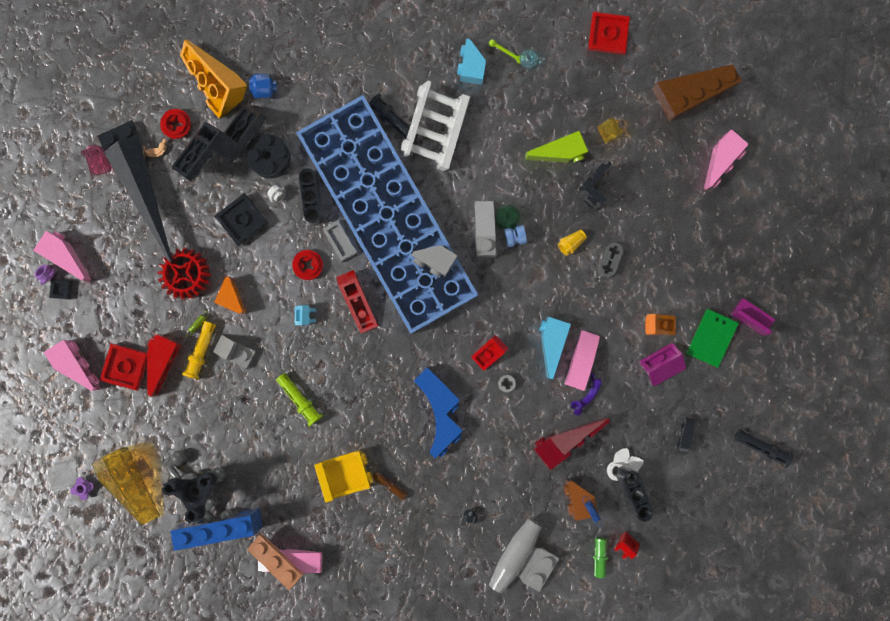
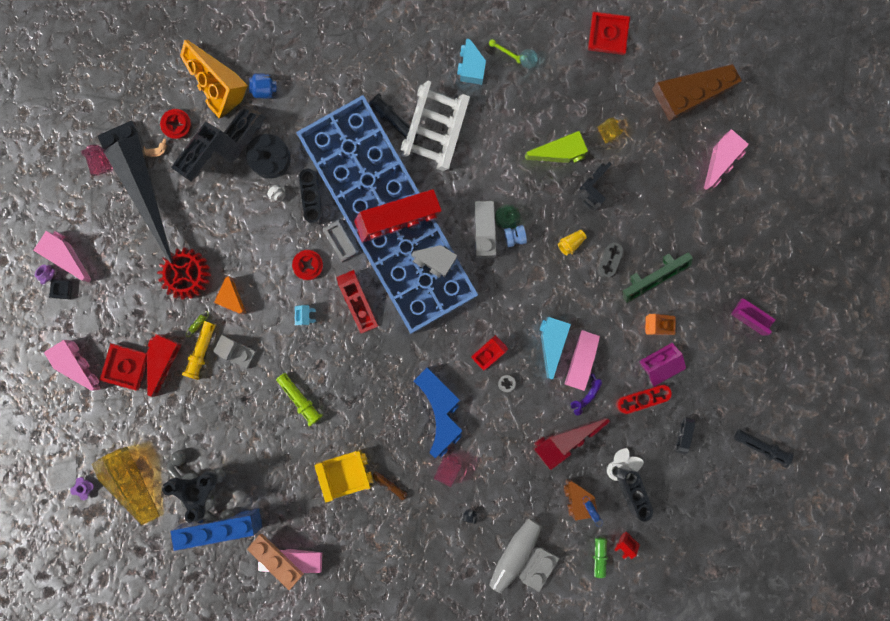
black plate [214,193,269,246] -> none
green container [686,309,739,368] -> none
none -> red wedge [354,189,442,243]
none -> clear pink brick [433,455,461,487]
none -> red beam [616,385,672,414]
none -> dark green hinge [623,252,693,303]

